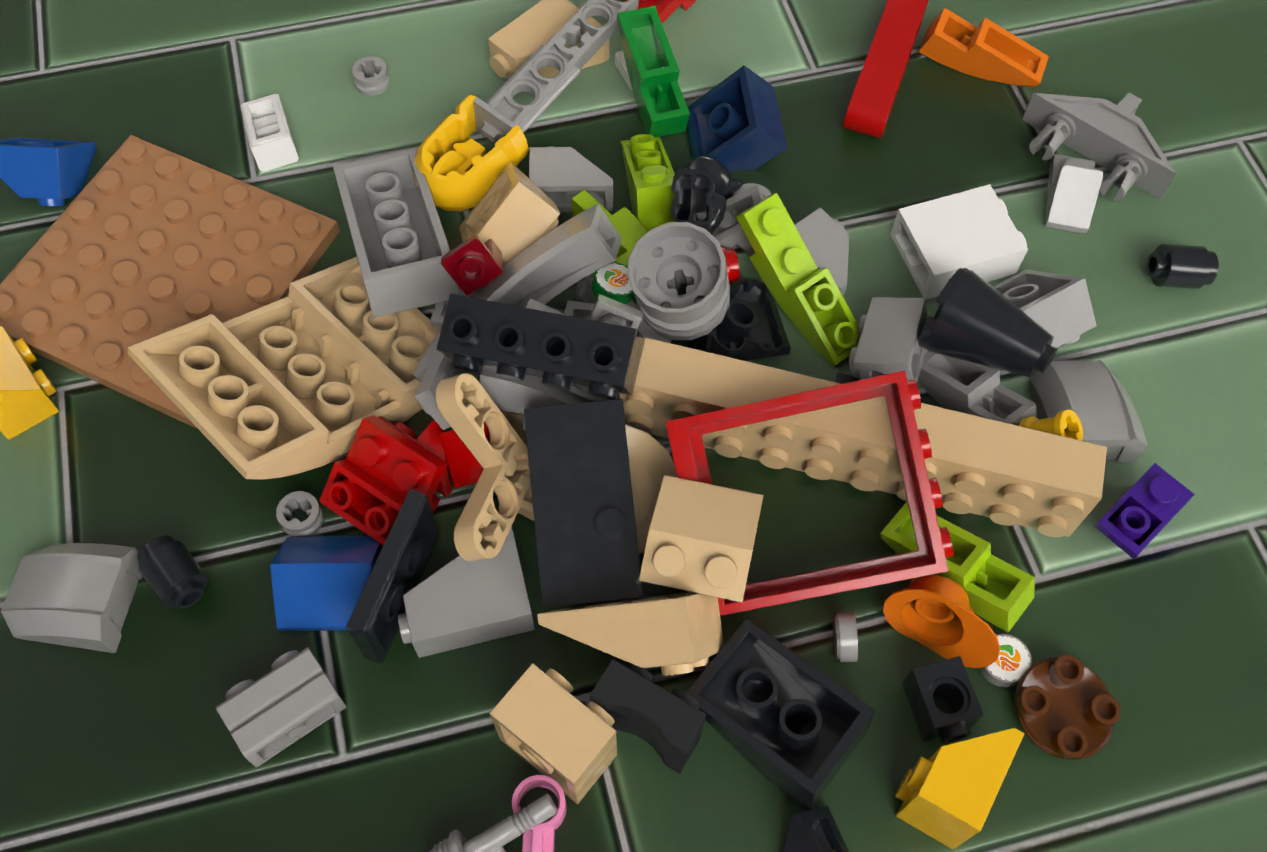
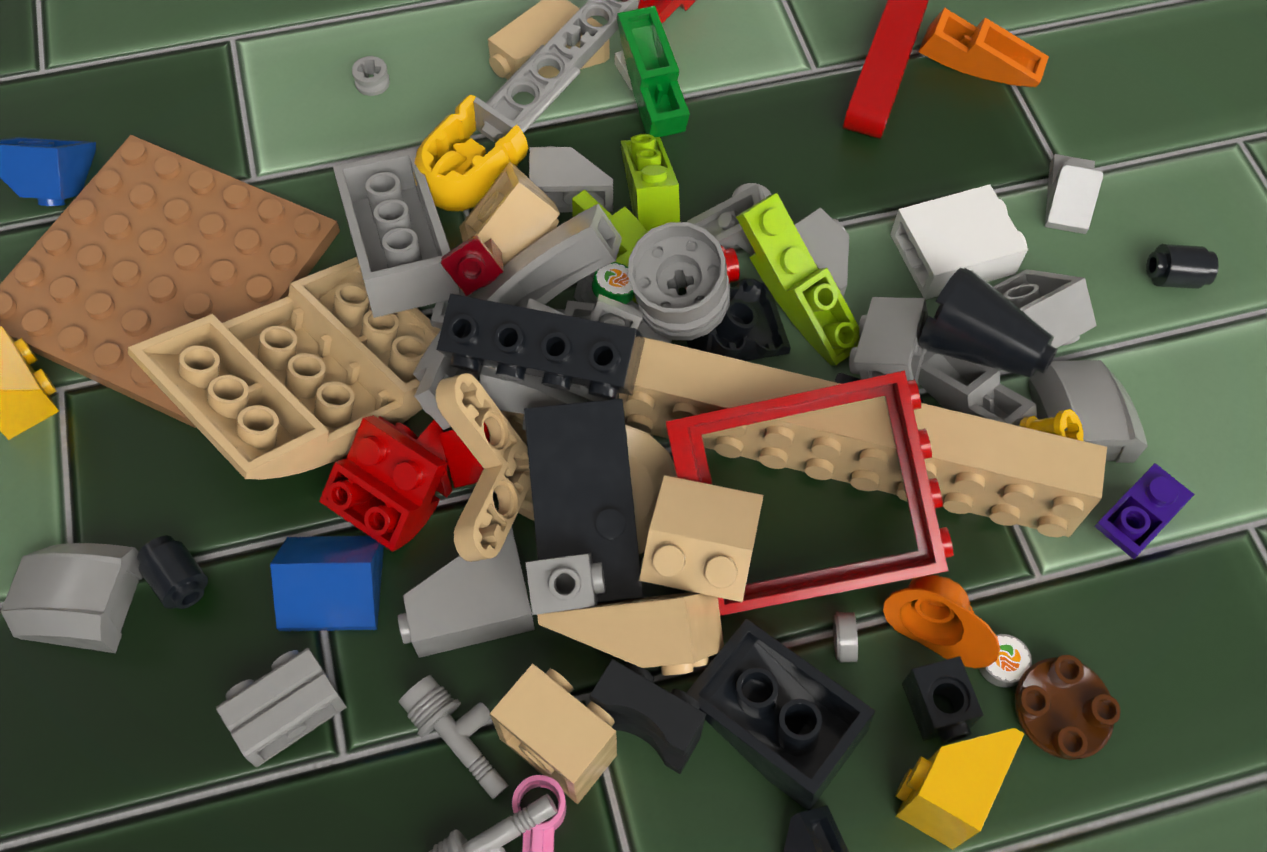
white slope [240,94,299,172] -> none
light grey bush [276,491,324,537] -> none
black tile [346,489,440,663] -> none
black animal [671,155,743,235] -> none
dark blue slope [687,65,787,171] -> none
lime slope [881,502,1035,633] -> none
light grey connector [1022,93,1176,202] -> none
none -> light grey piece [399,675,509,799]
none -> light grey brick [525,553,606,615]

